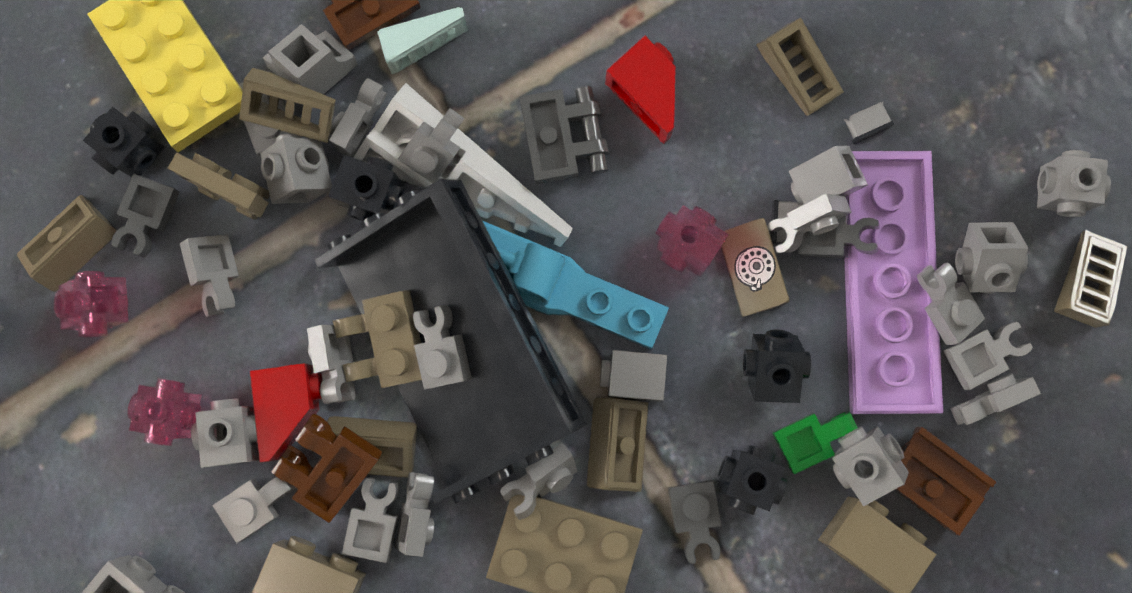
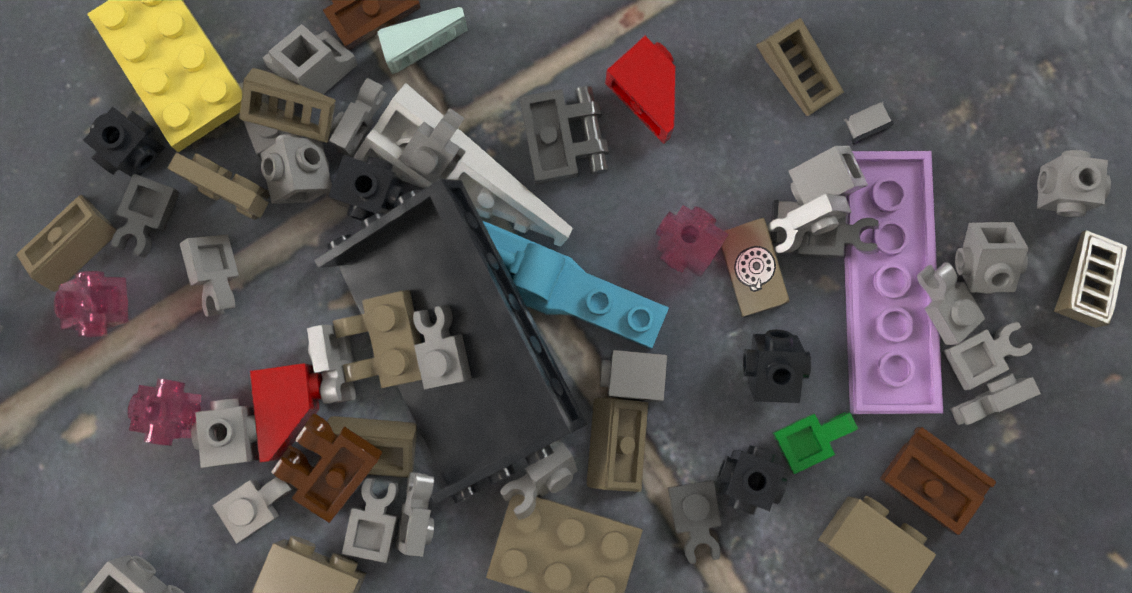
light grey brick [832,426,909,506] -> none

